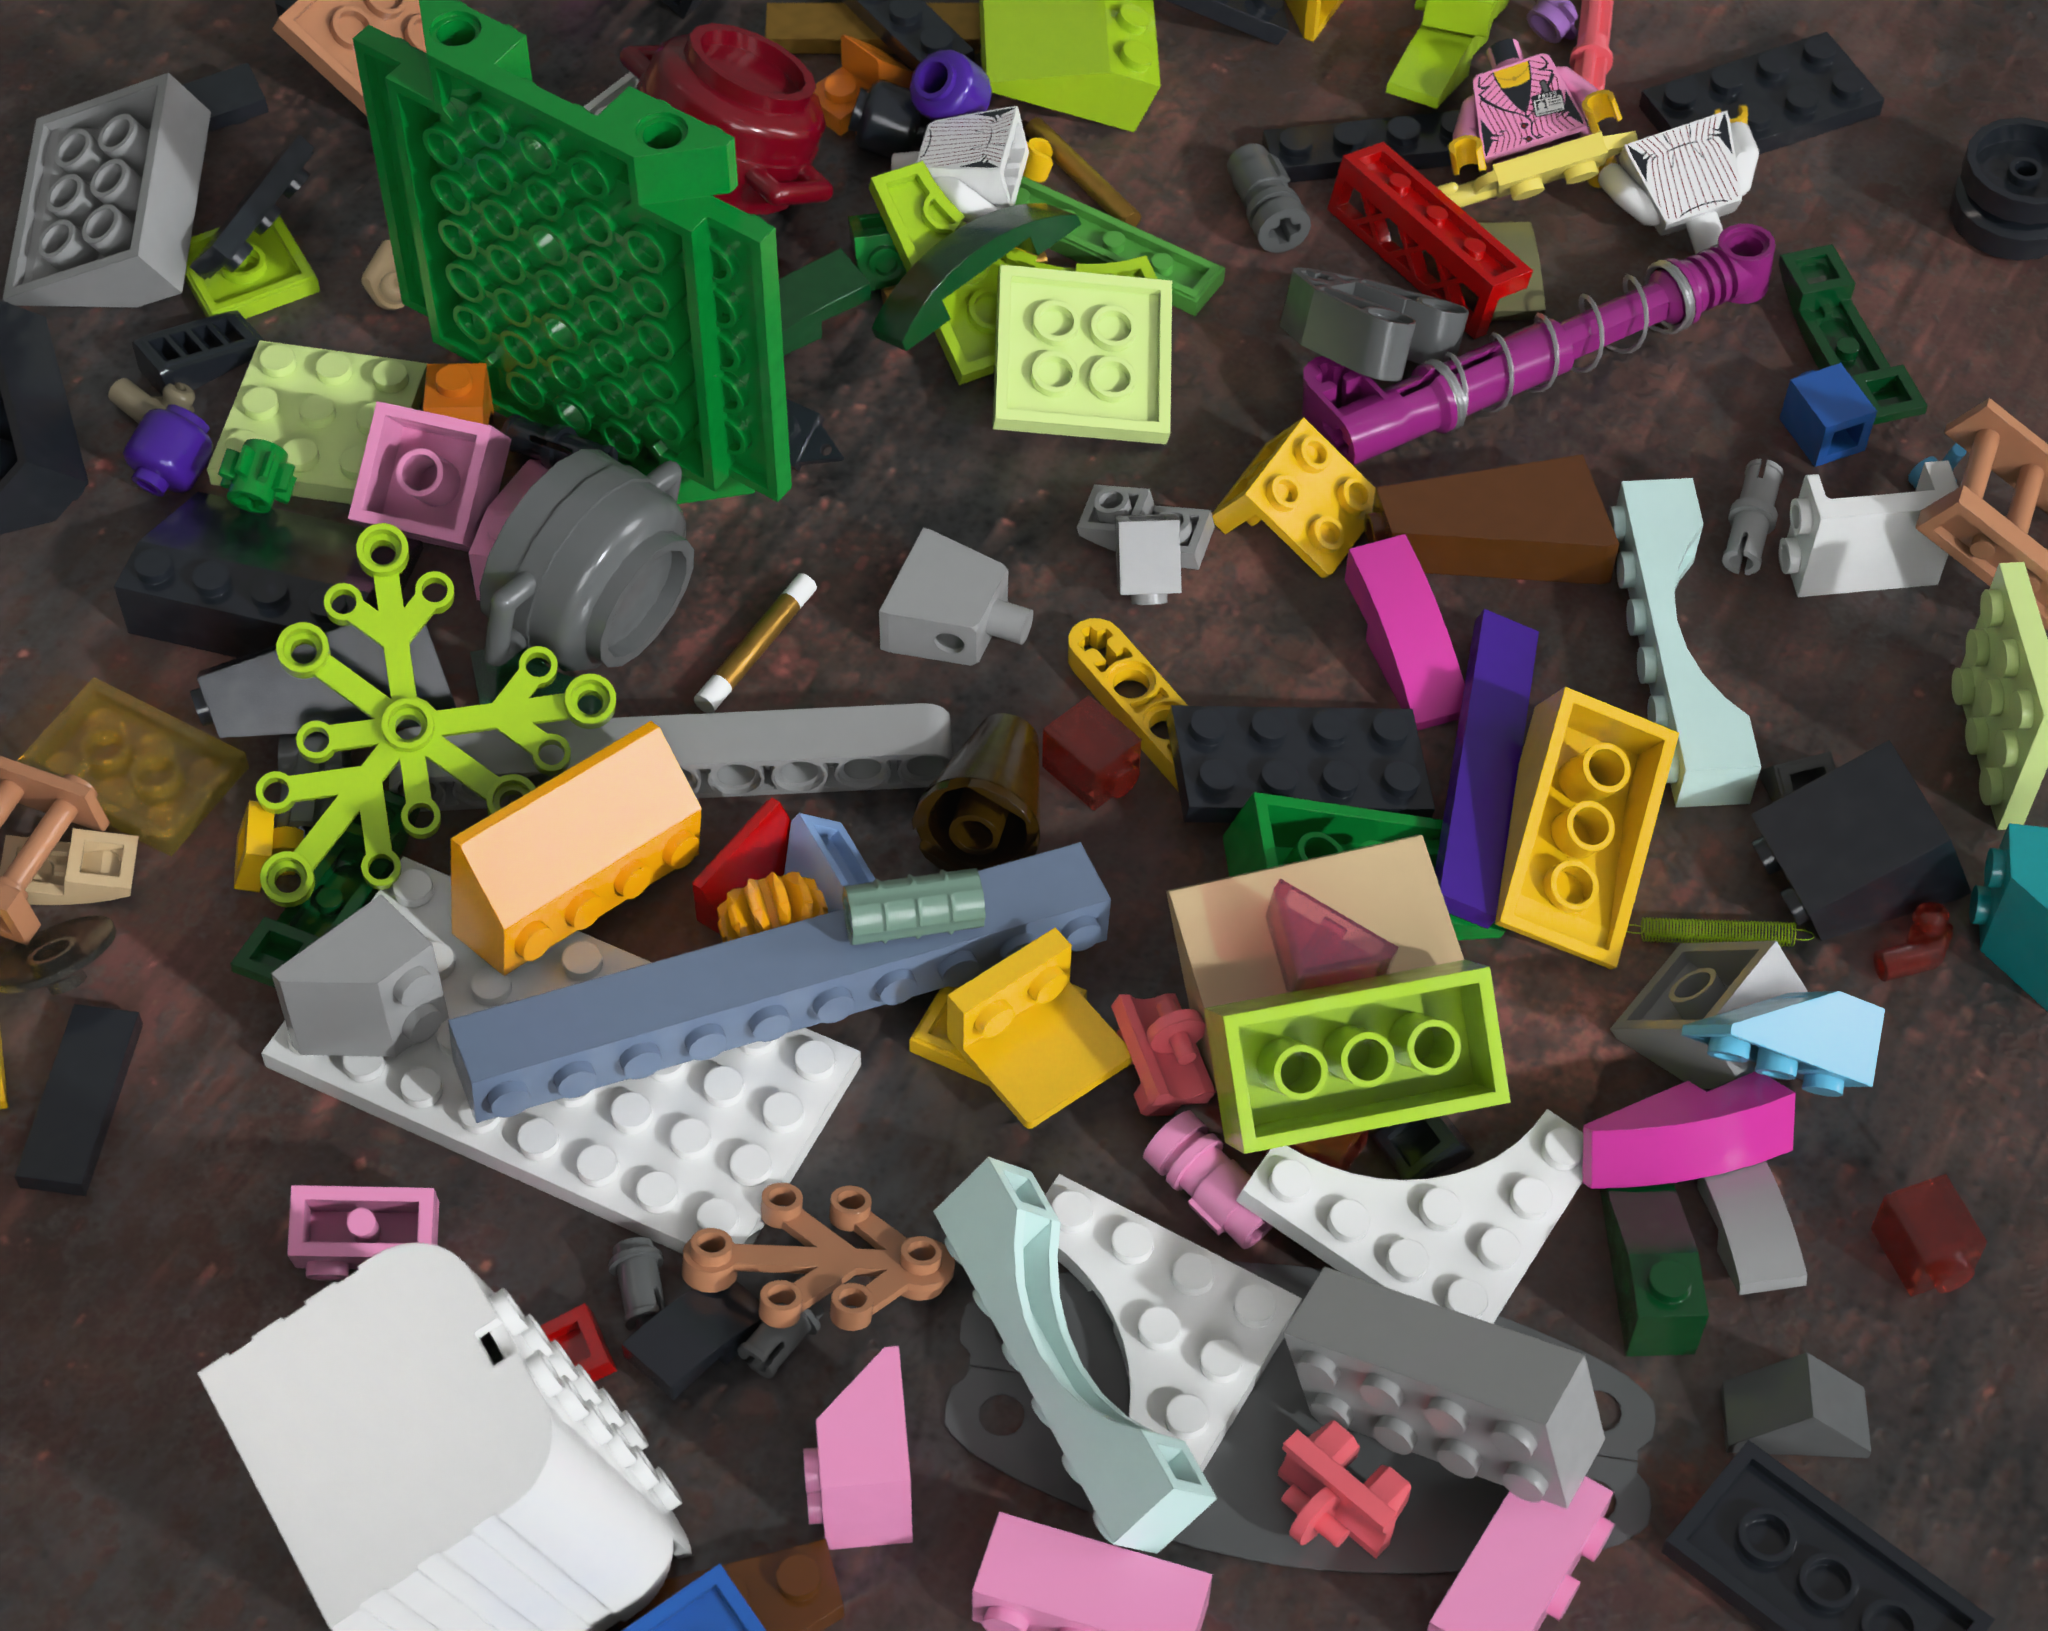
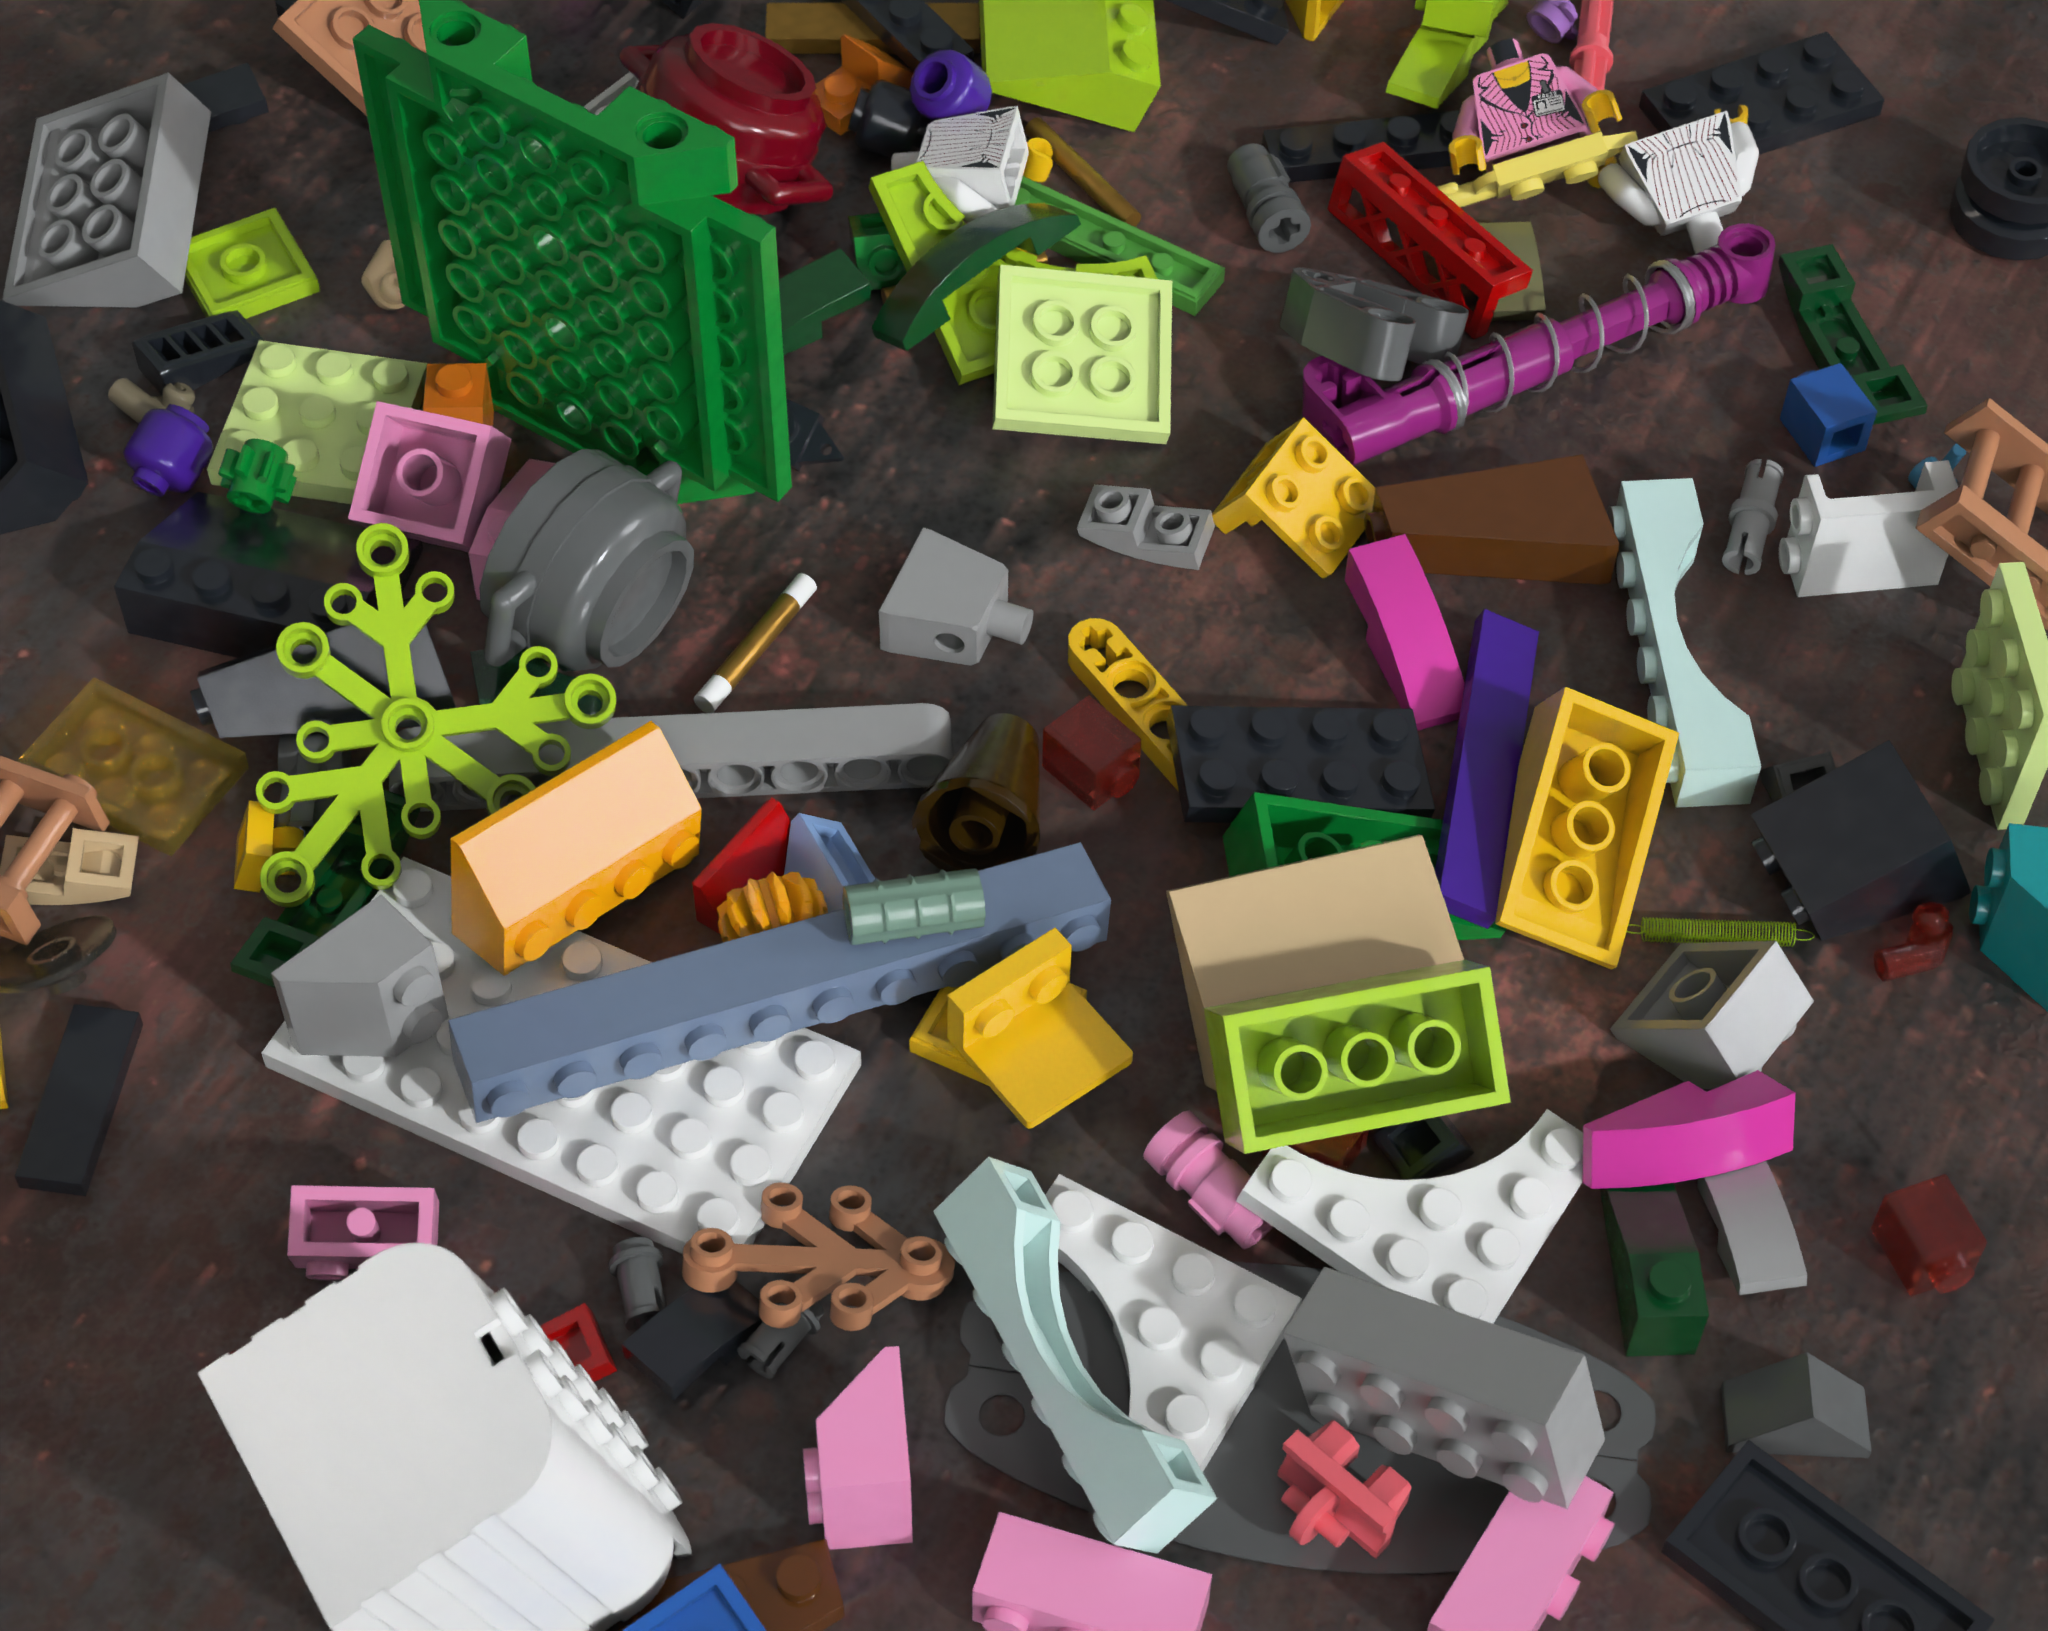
black tile [189,135,314,280] -> none
black pin [501,414,618,469] -> none
coral hips [1111,993,1216,1116] -> none
brick [1115,514,1182,605] -> none
clear pink slope [1265,878,1399,993] -> none
medium azure slope [1681,991,1885,1097] -> none

